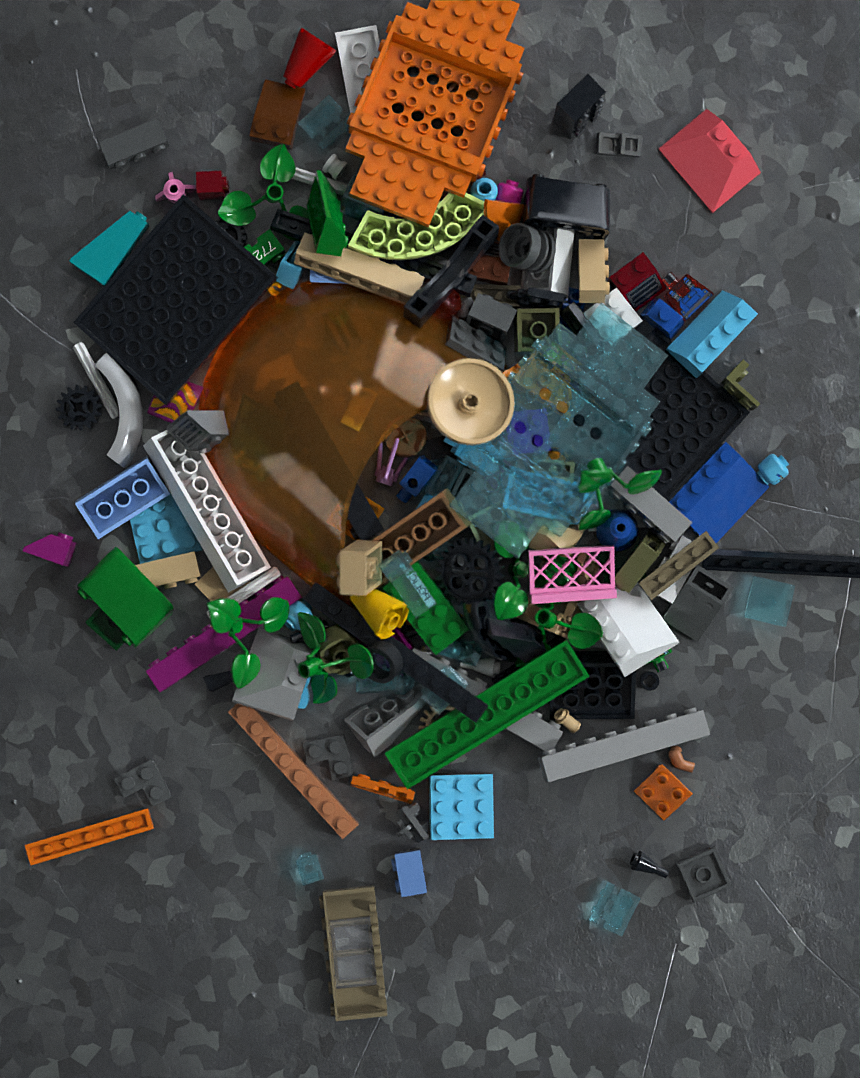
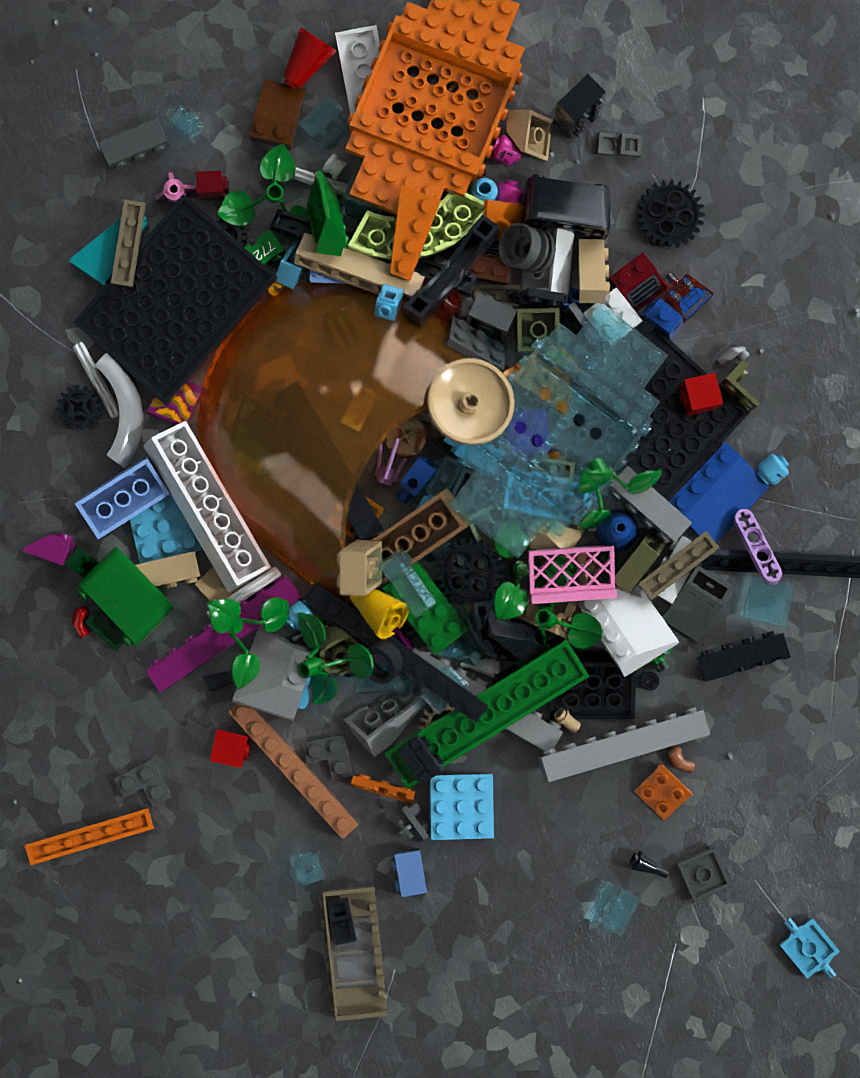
dark grey slope [166,410,229,453] -> none
coral slope [658,109,761,213] -> none
medium azure slope [666,290,758,378] -> none
none -> dark green plate [65,547,99,578]
none -> red arm [71,606,89,639]
none -> dark tan plate [111,199,146,288]
none -> clear light blue brick [170,104,204,139]
none -> red head [210,729,251,768]
none -> black slope [327,897,357,946]
none -> medium azure window [374,284,404,321]
none -> orange wing [390,184,441,281]
none -> black brick [397,733,444,785]
none -> dark pink head [491,135,522,166]
none -> tan slope [506,110,553,161]
none -> black gear [636,179,705,249]
none -> red head [679,373,723,416]
none -> black wedge [697,630,791,682]
none -> light grey arm [717,346,749,366]
none -> lavender beam [734,509,782,586]
none -> medium azure plate [779,917,840,979]

